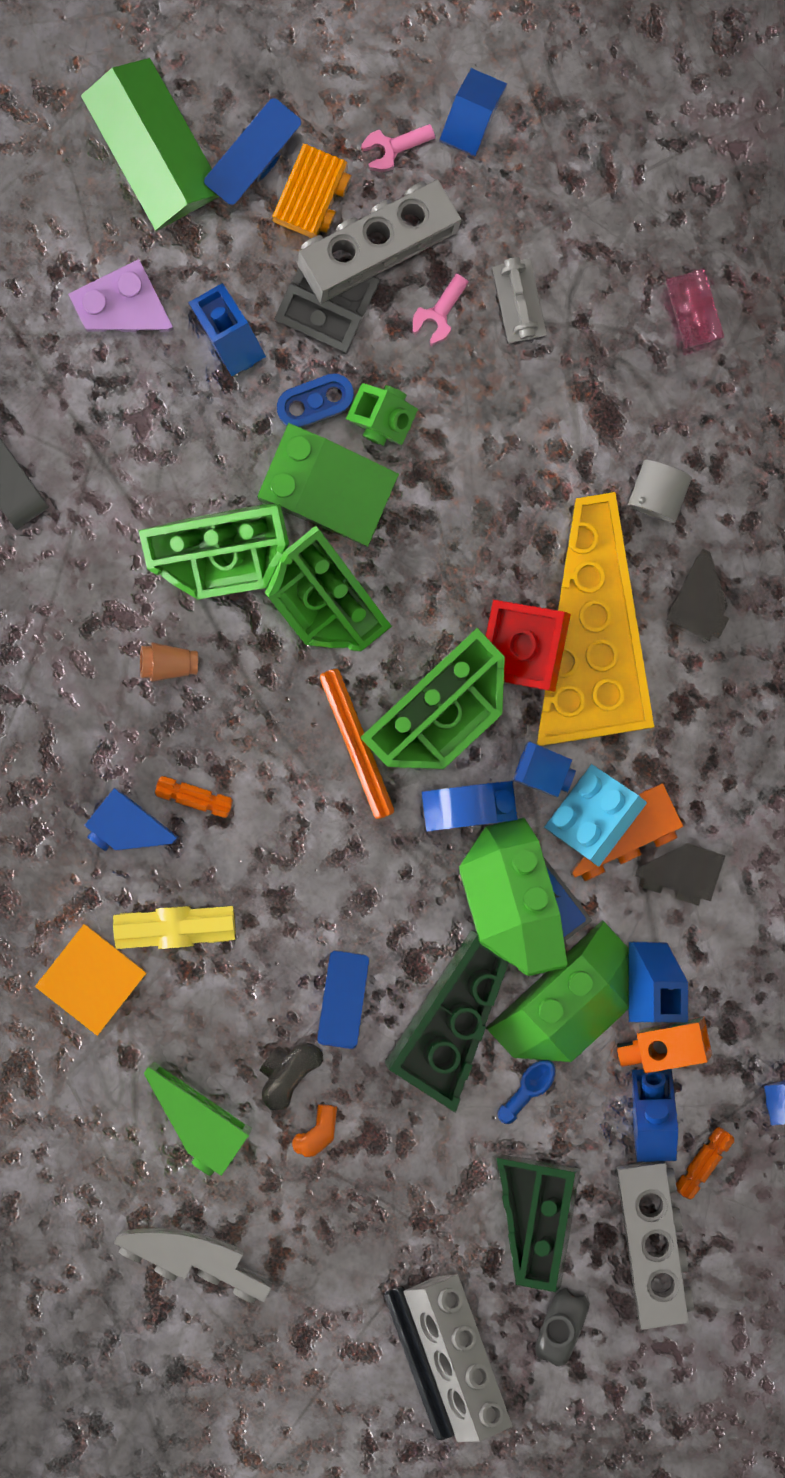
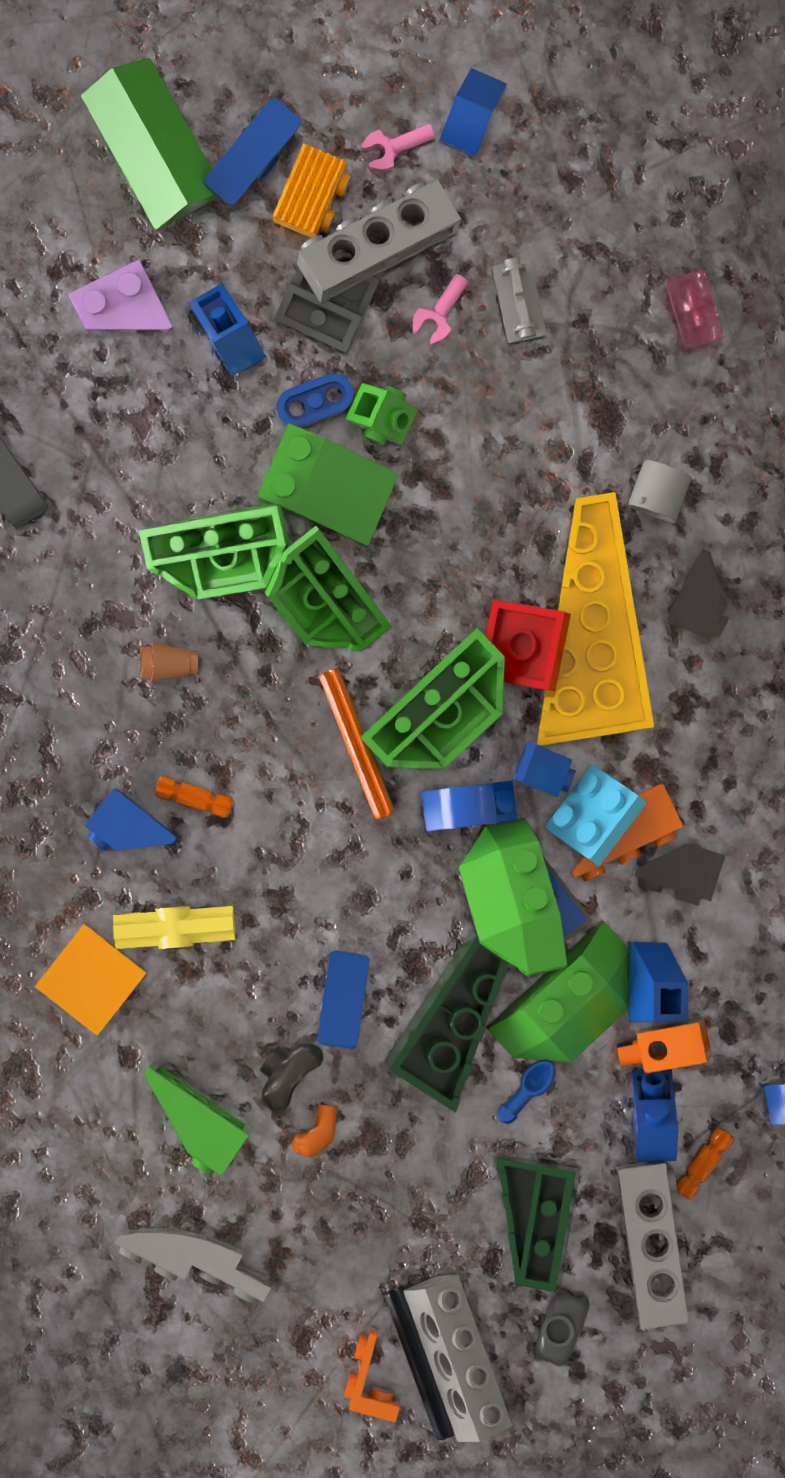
none -> orange bracket [344,1327,400,1423]

